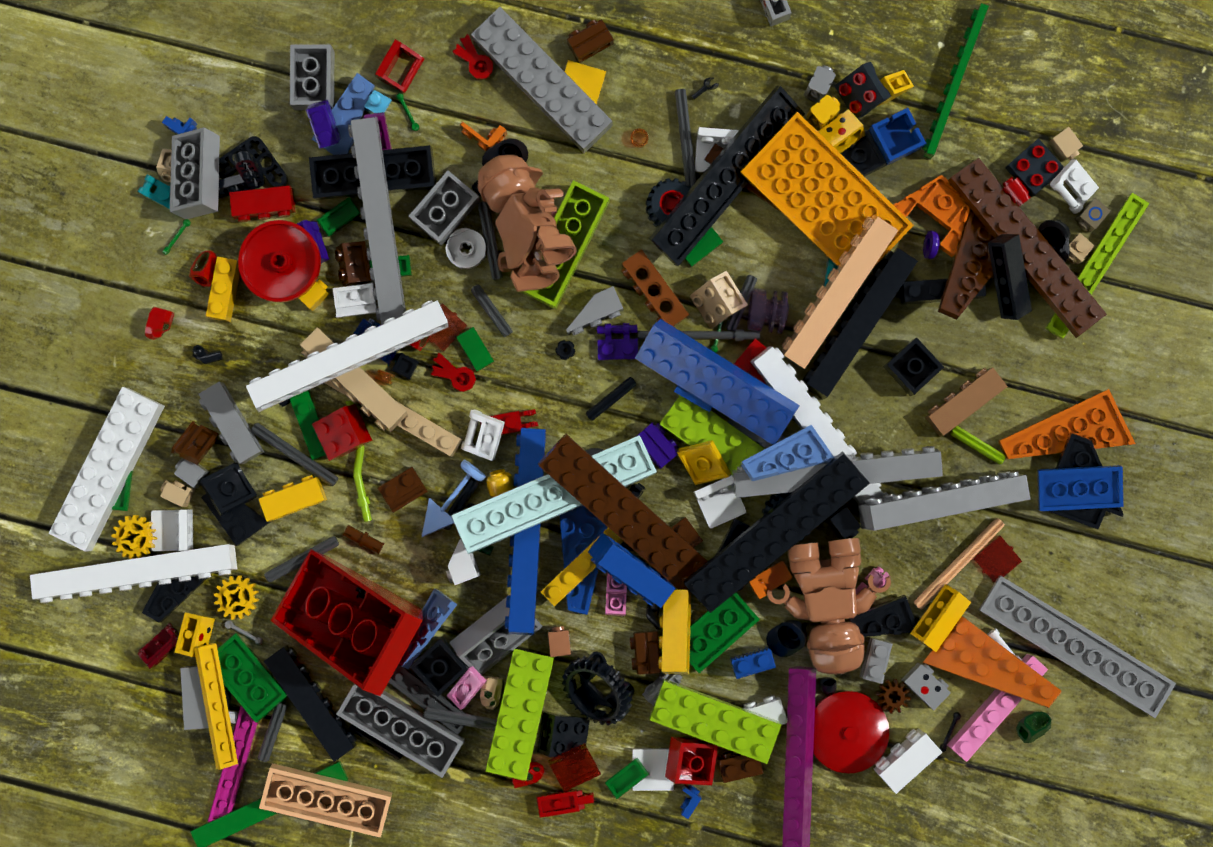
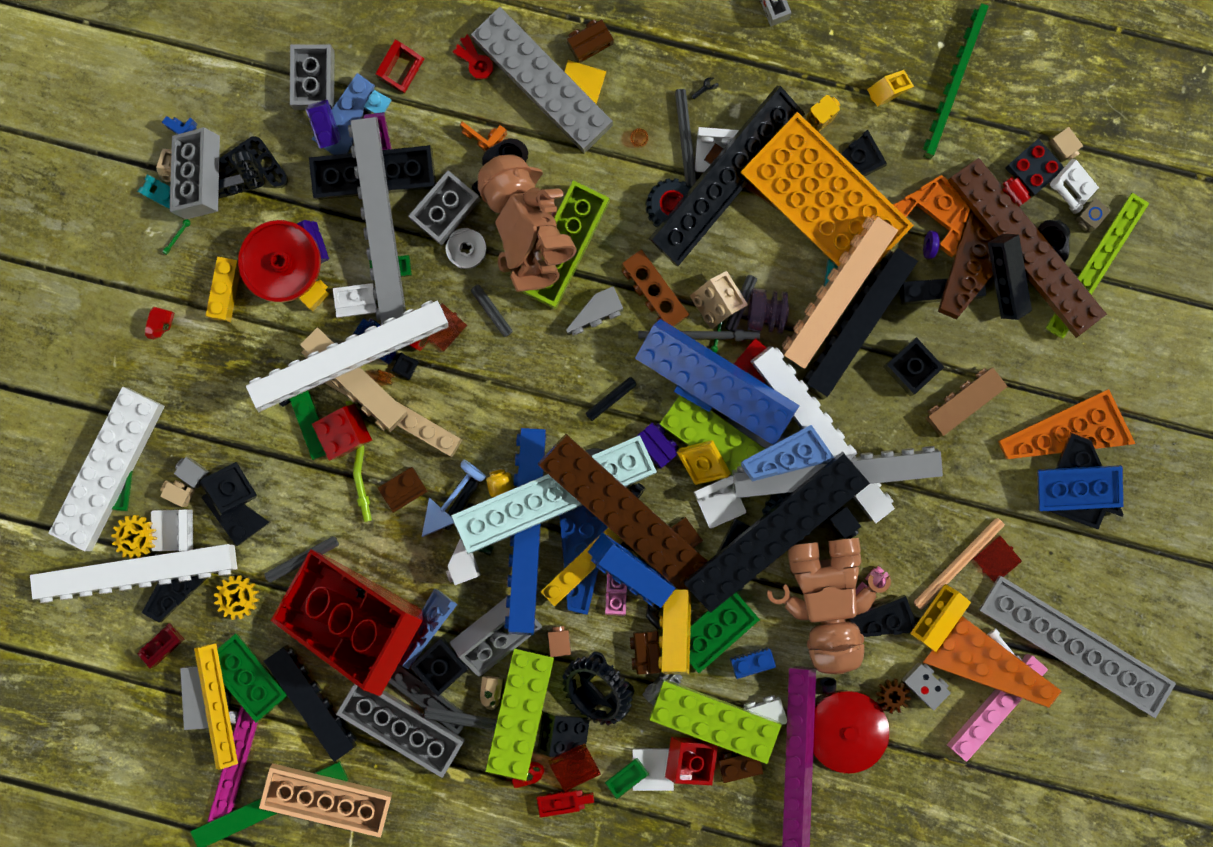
reddish brown plate [171,421,219,465] -> none
yellow brick [174,612,215,657] -> none
red rock [189,251,217,287] -> none
black arm [192,345,223,364] -> none
light grey brick [199,381,264,464] -> none
light grey hinge [225,621,263,645] -> none
red brick [229,185,296,222] -> none
dark grey axle [251,423,339,486] -> none
dark grey axle [258,703,287,762] -> none
yellow brick [259,475,327,522] -> none
green tile [317,197,361,237] -> none
reddish brown bracket [335,241,372,286] -> none
reddish brown pin [342,524,385,555] -> none
black axle [349,724,403,760] -> none
green hinge [396,93,420,131] -> none
red piece [431,353,476,392] -> none
bright pink plate [447,666,487,710] -> none
green tile [457,327,494,372] -> none
white plate [461,410,505,461] -> none
dark grey axle [478,201,503,280] -> none
red hinge [480,409,538,435] -> none
black plate [555,340,575,360] -> none
dark purple plate [597,323,638,361] -> none
blue bracket [680,785,702,819] -> none
green tile [685,227,723,267] -> none
orange bracket [748,561,792,599] -> none
black piece [766,619,807,657] -> none
light grey brick [804,65,836,103] -> none
yellow brick [818,109,865,153] -> none
black brick [834,62,891,119] -> none
light grey brick [857,471,1031,531] -> none
light grey brick [860,637,893,684] -> none
blue piece [869,108,926,166] -> none
white brick [873,728,942,794] -> none
black hinge [939,712,961,753] -> none
lime axle [950,426,1006,465] -> none
dark green rock [1016,712,1052,743] -> none
tan bracket [1067,233,1095,265] -> none

